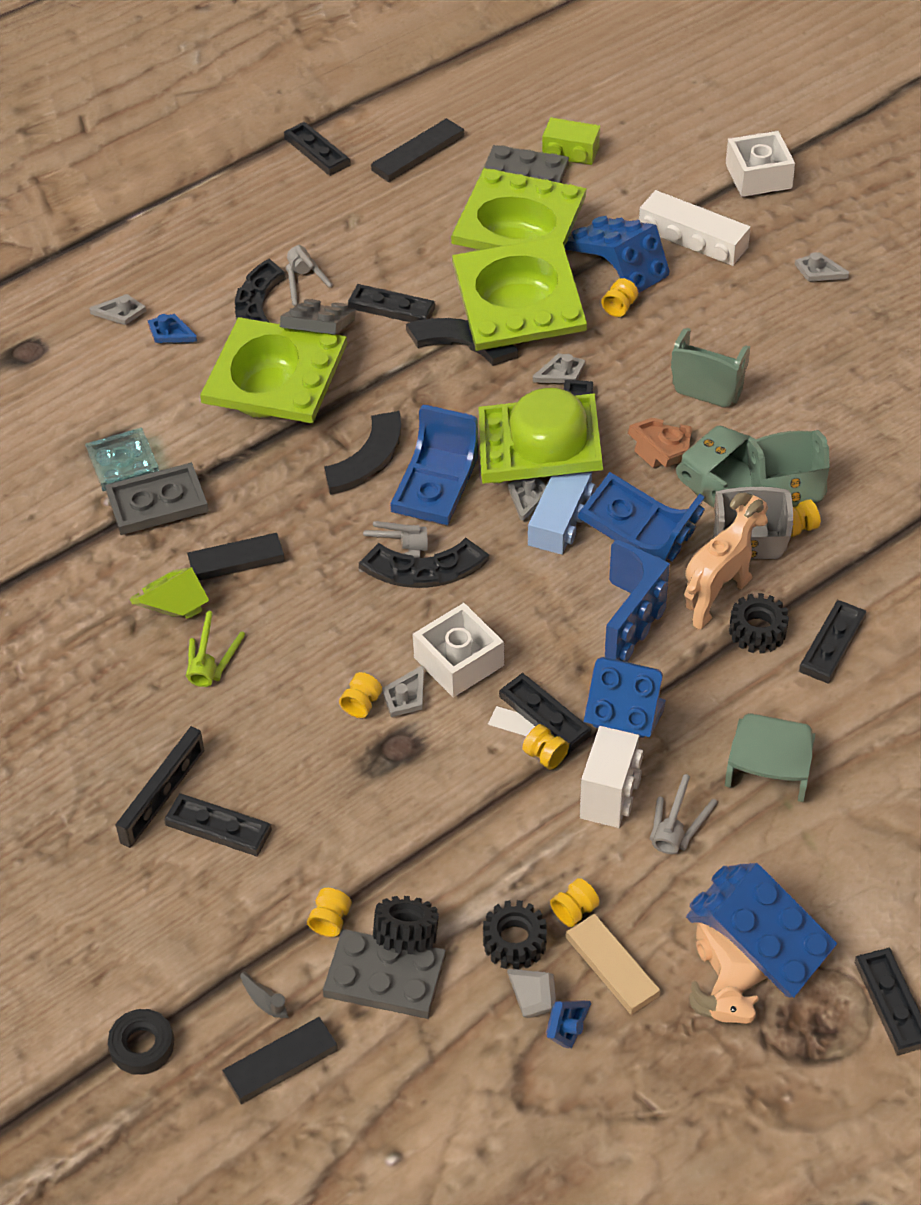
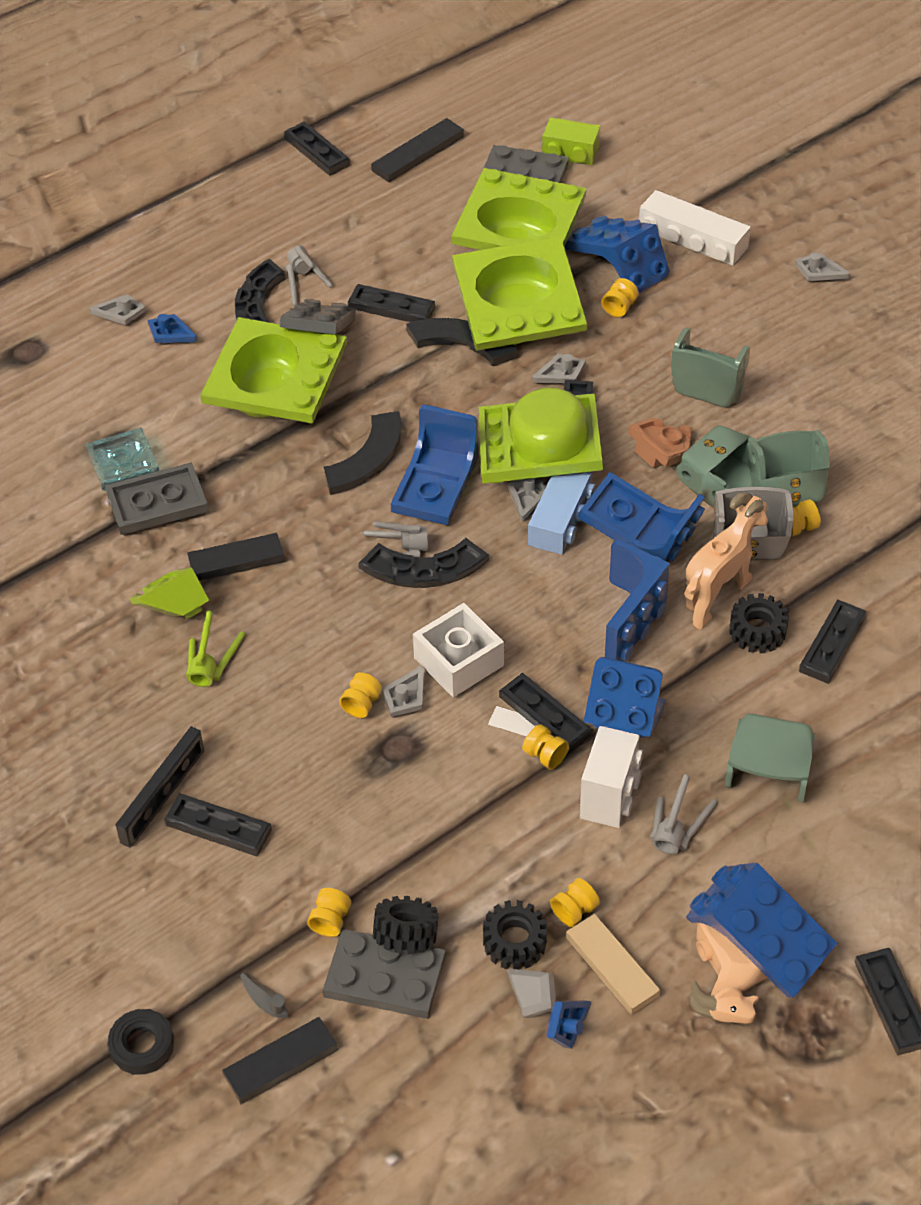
white brick [726,131,795,197] -> none

